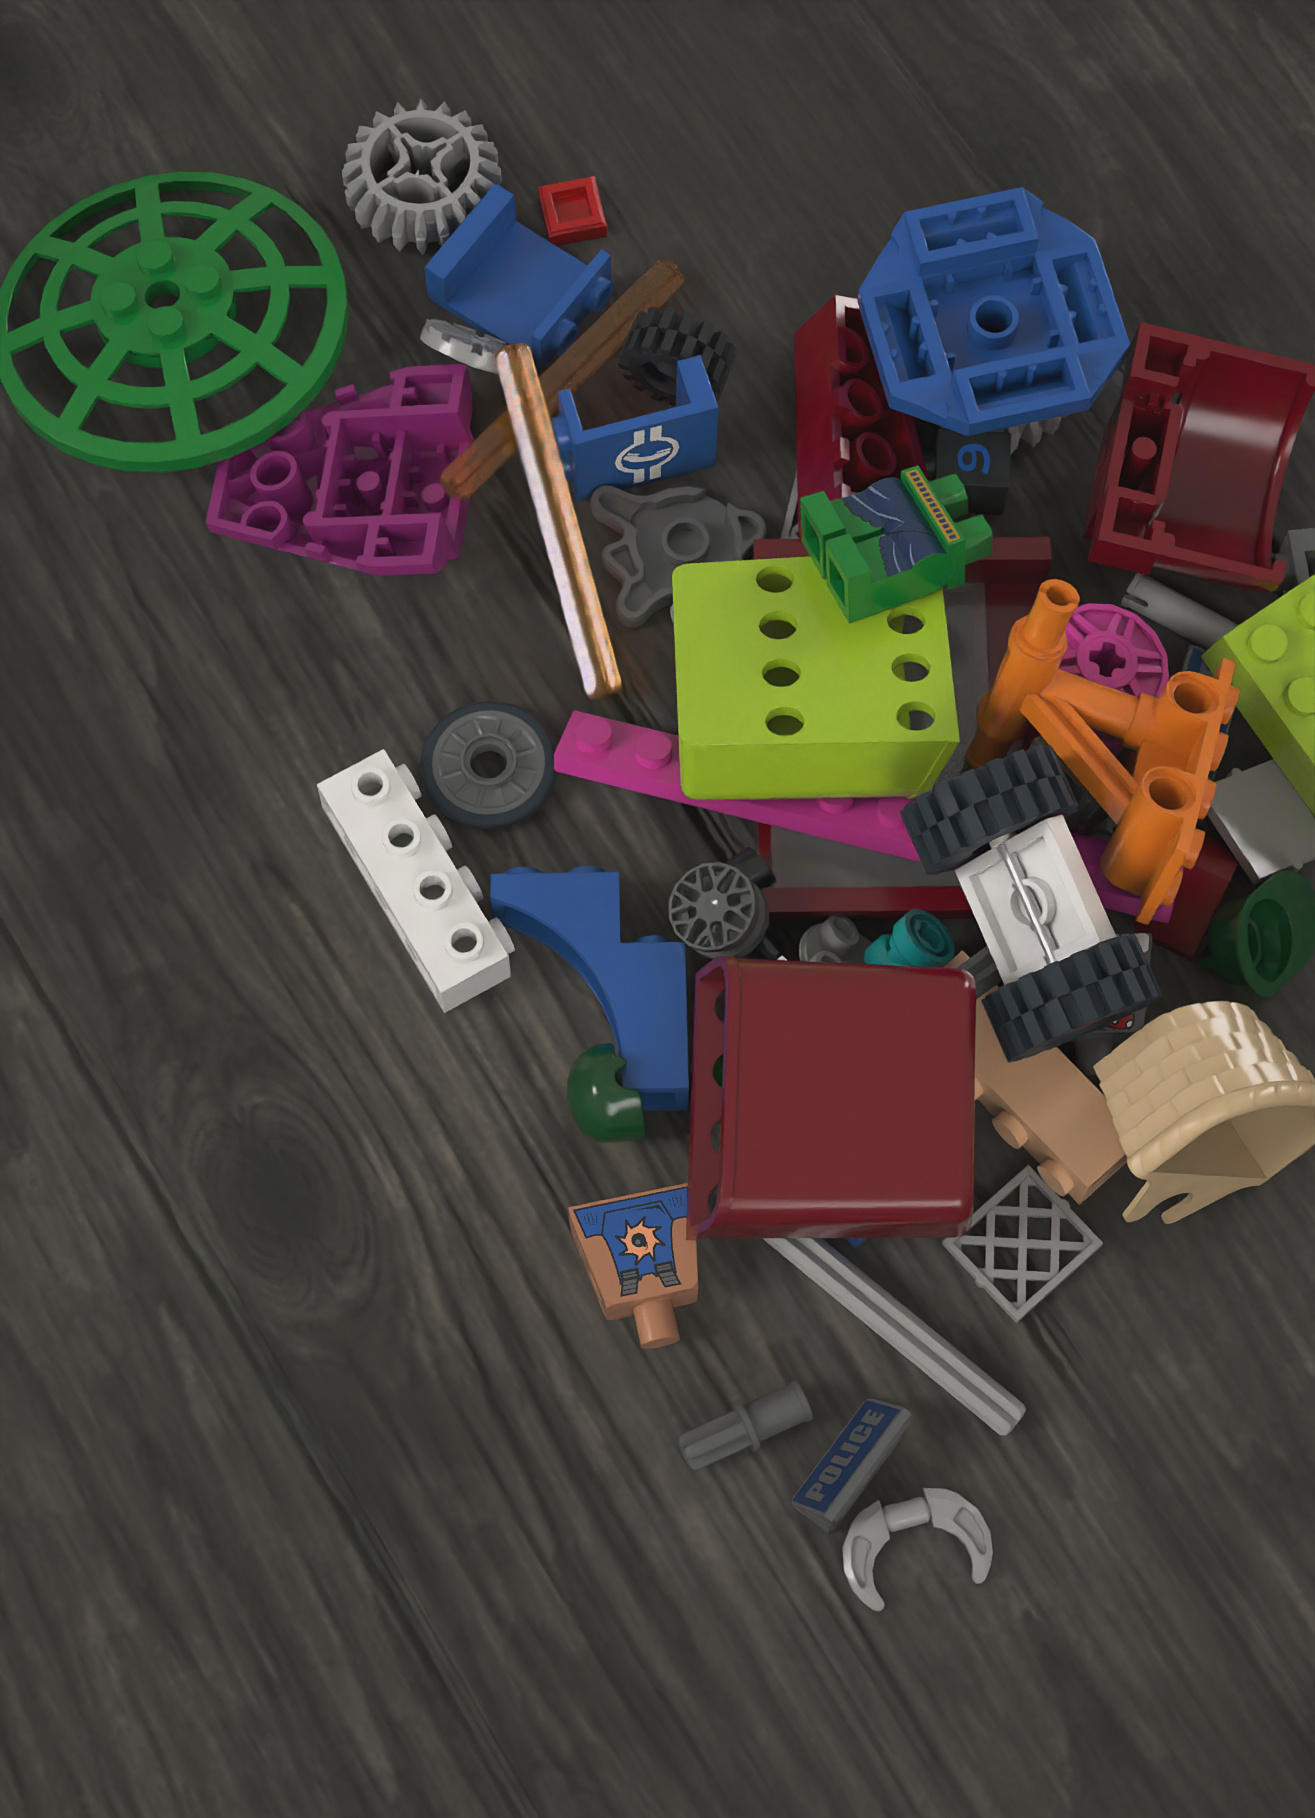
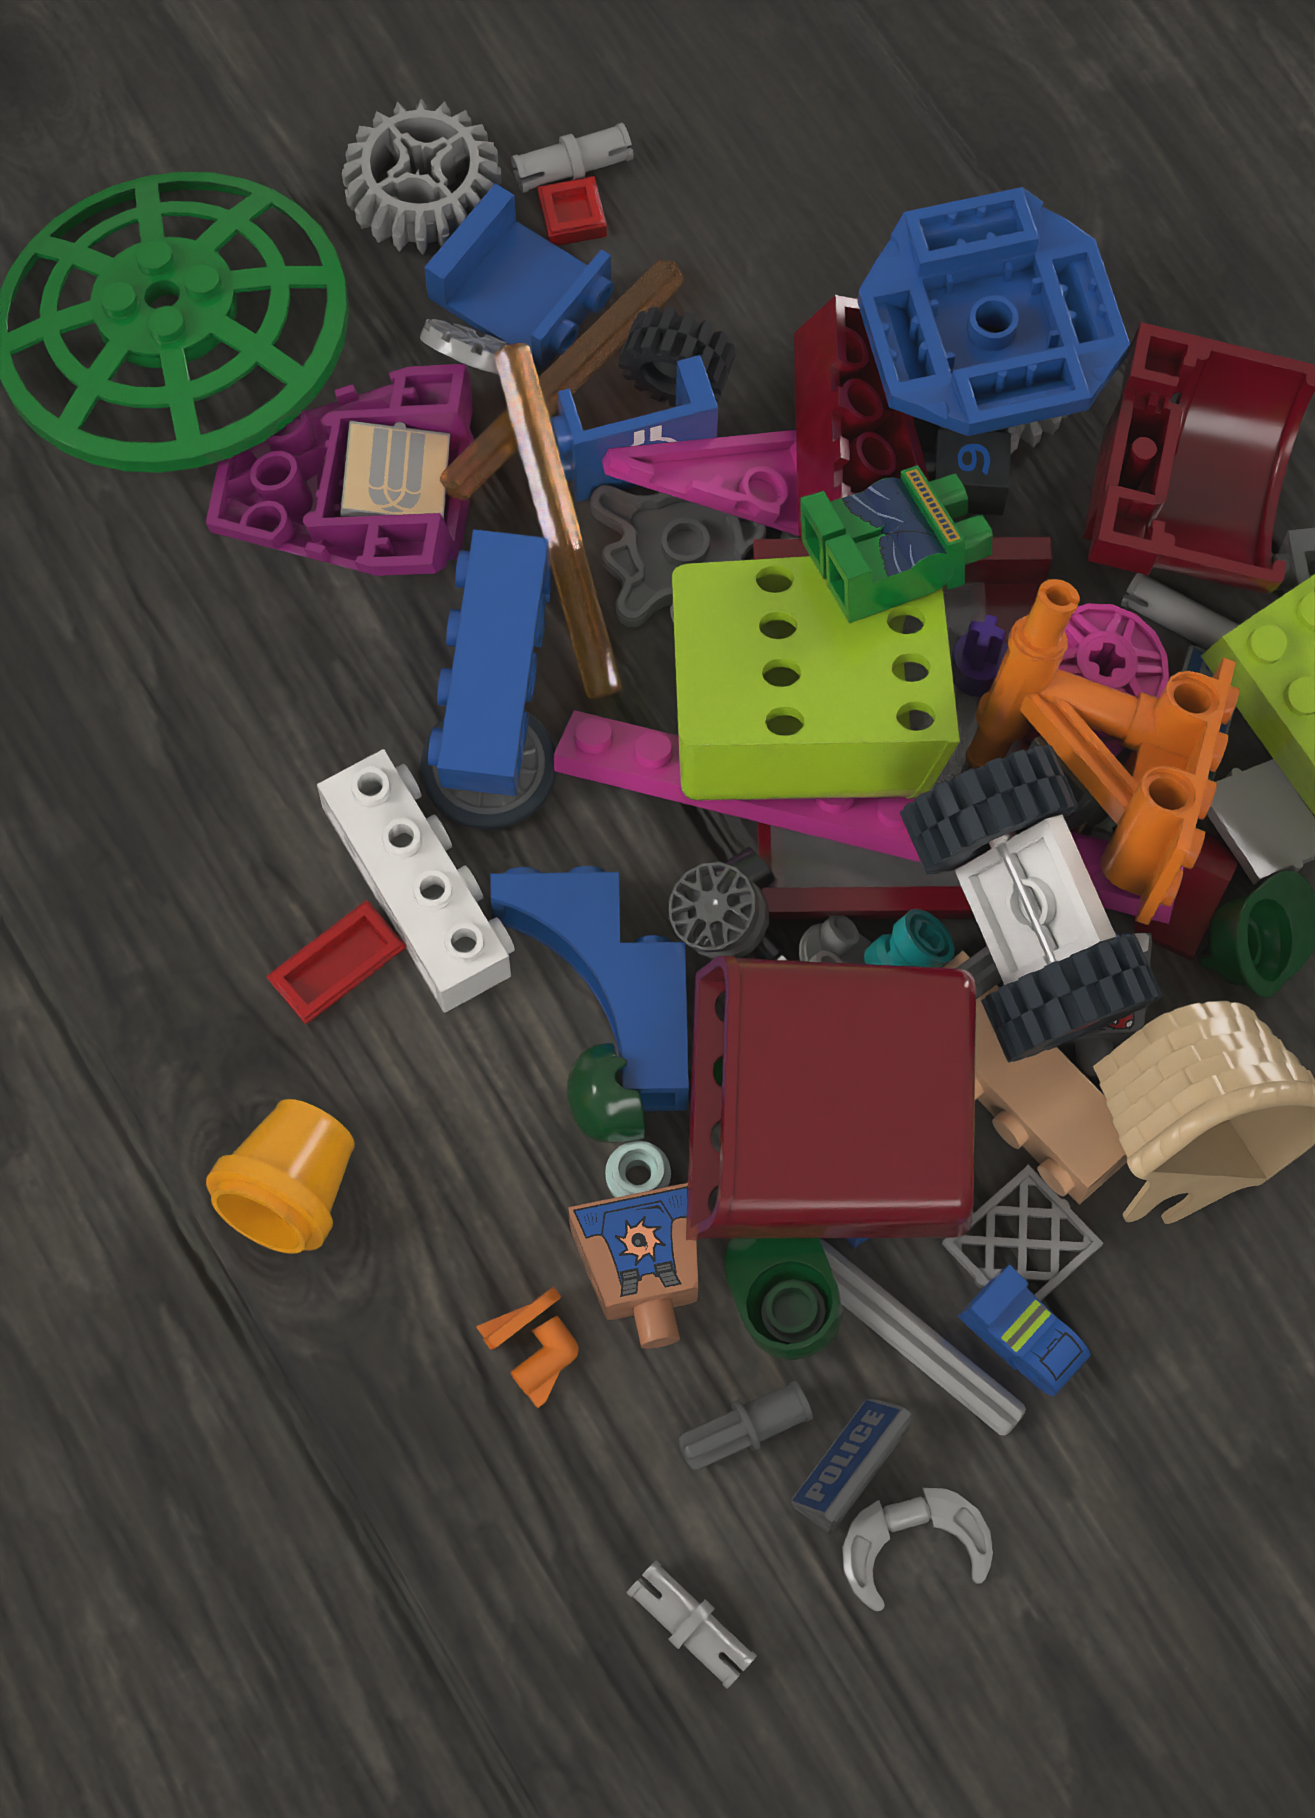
none -> light orange piece [206,1099,355,1254]
none -> red tile [266,900,407,1025]
none -> piece [340,421,450,517]
none -> blue wedge [428,529,553,796]
none -> orange piece [476,1286,579,1408]
none -> light grey pin [511,123,633,193]
none -> dark pink wing [601,430,799,536]
none -> light aqua plate [605,1141,671,1198]
none -> light grey pin [626,1560,757,1689]
none -> dark green cap [724,1238,843,1361]
none -> dark purple piece [951,615,1008,697]
none -> blue leg [957,1265,1091,1396]

